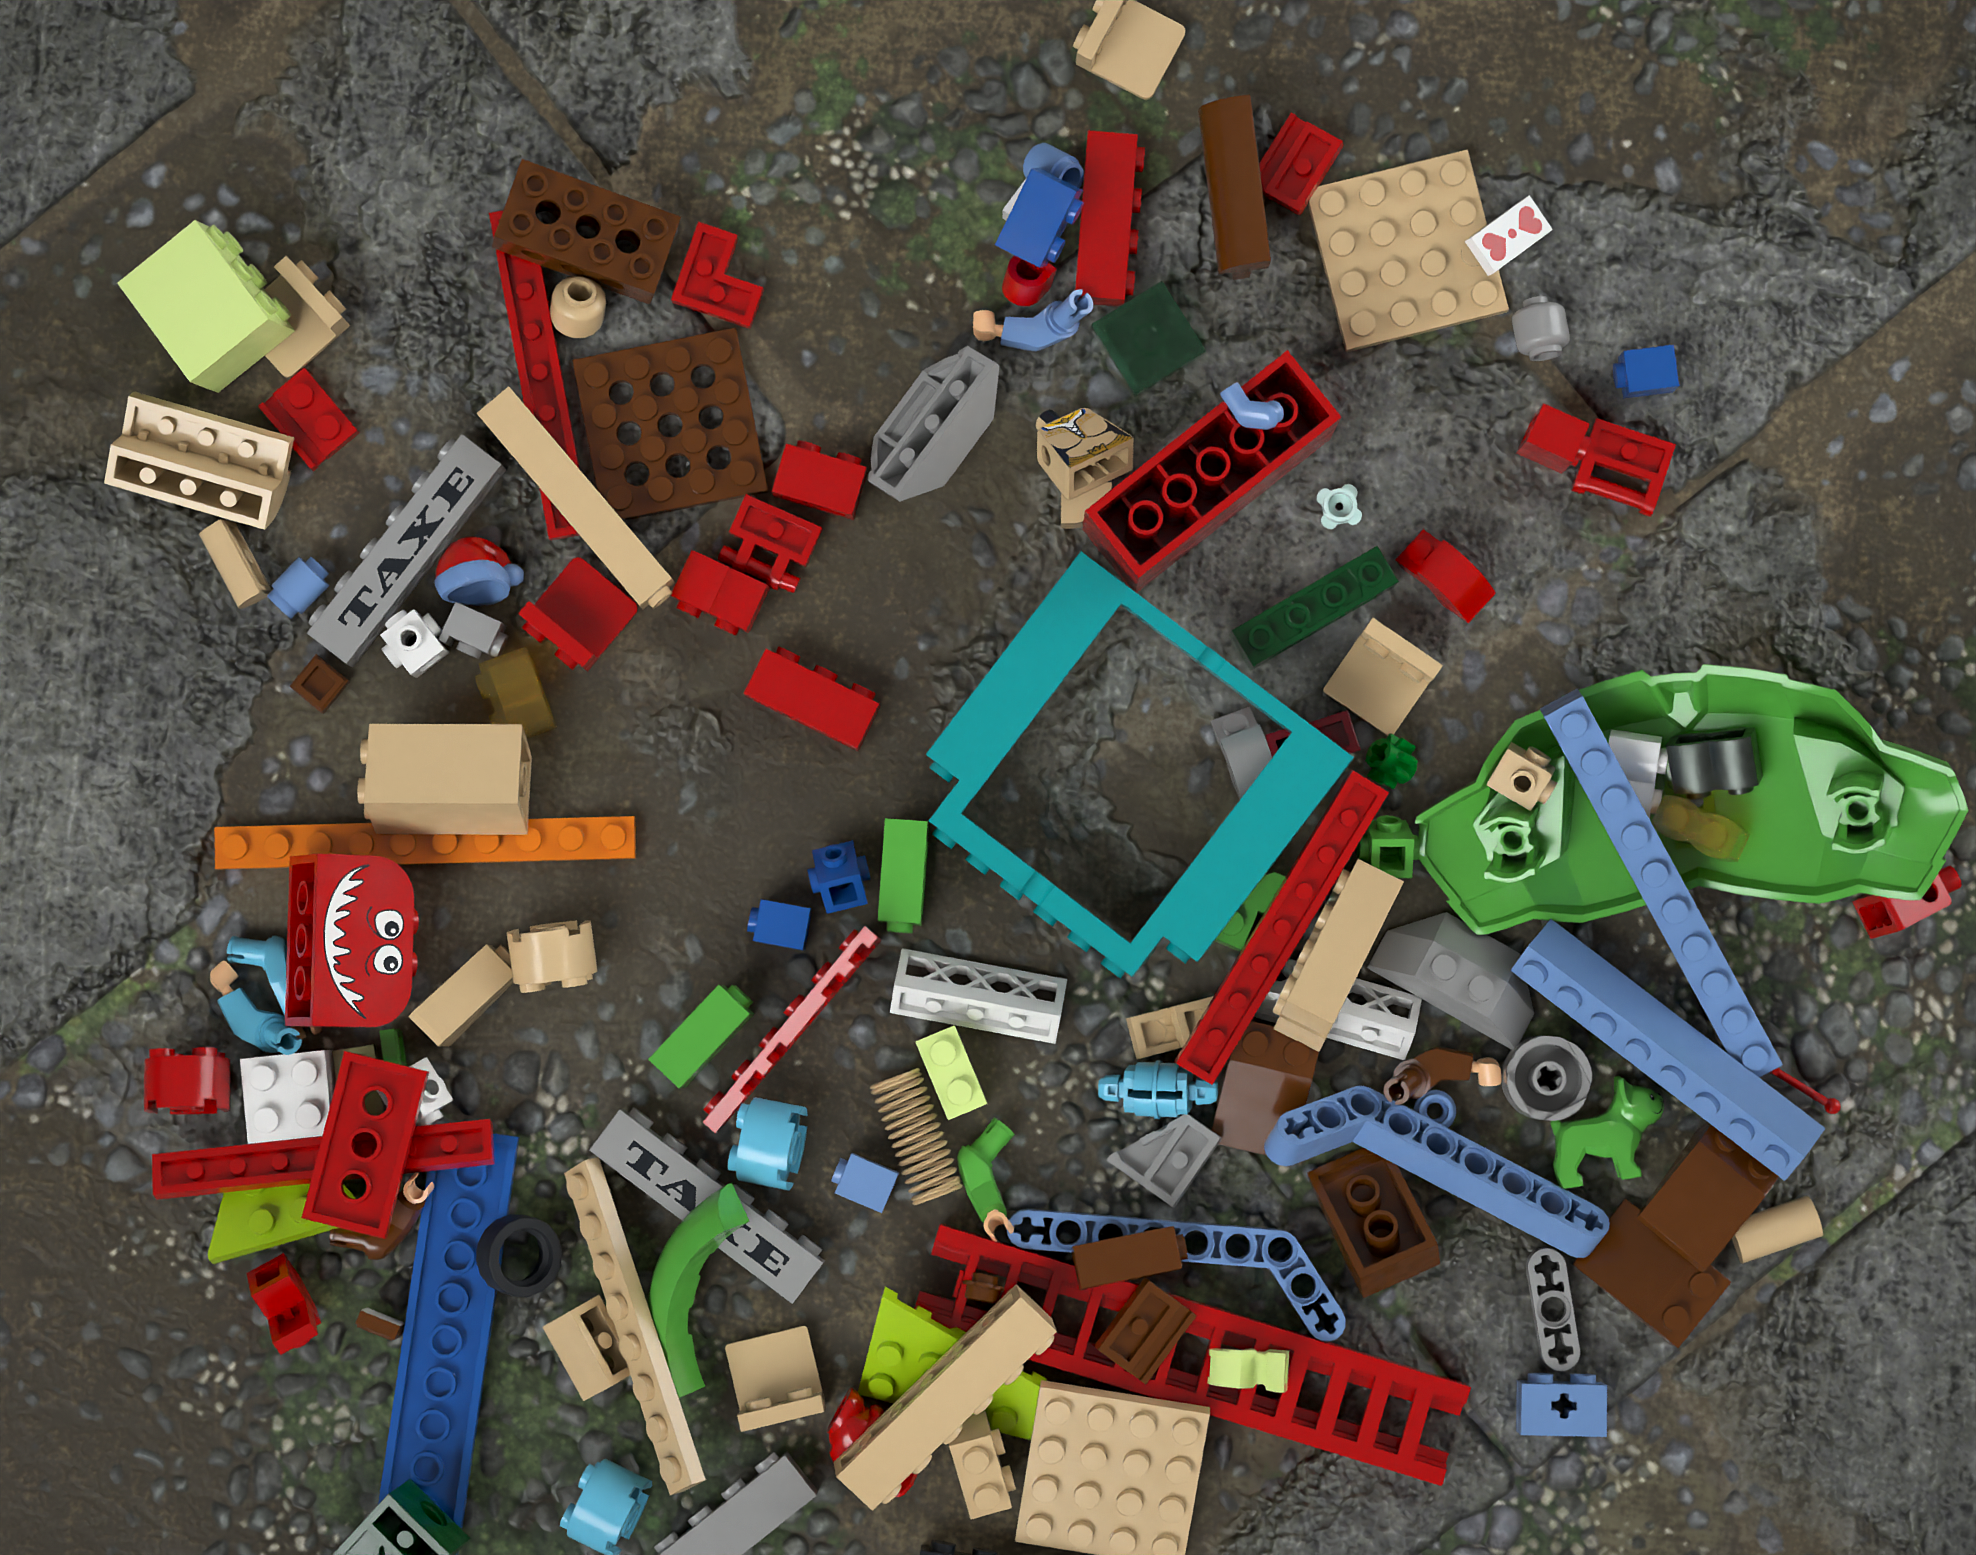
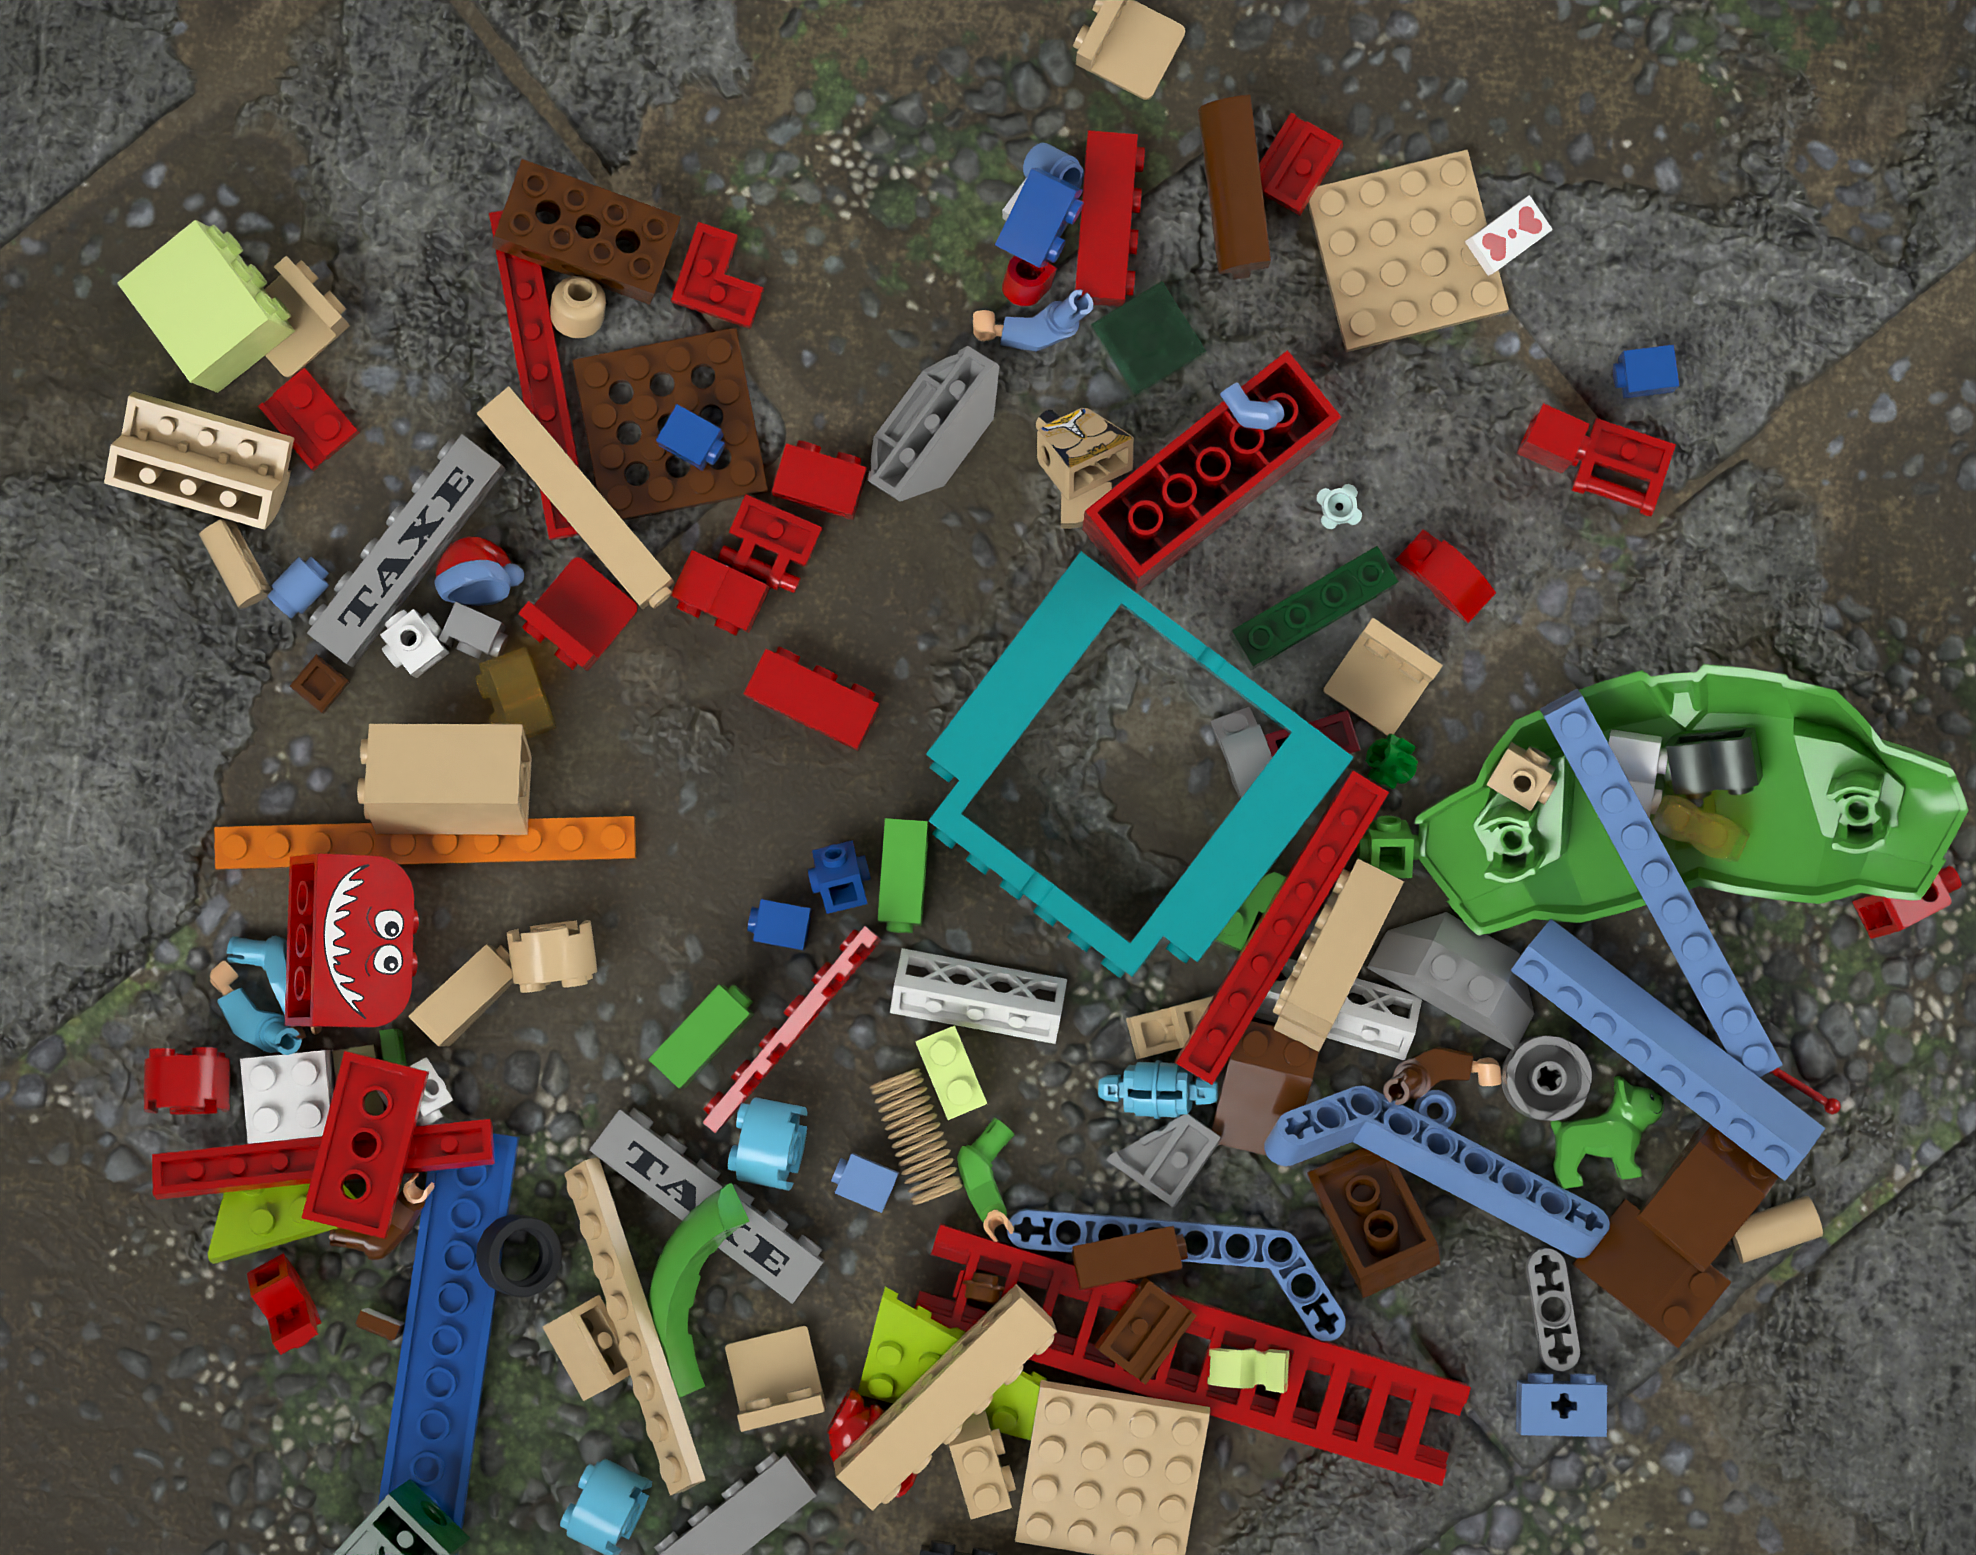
light grey head [1512,296,1570,361] -> none
none -> blue brick [656,404,725,471]

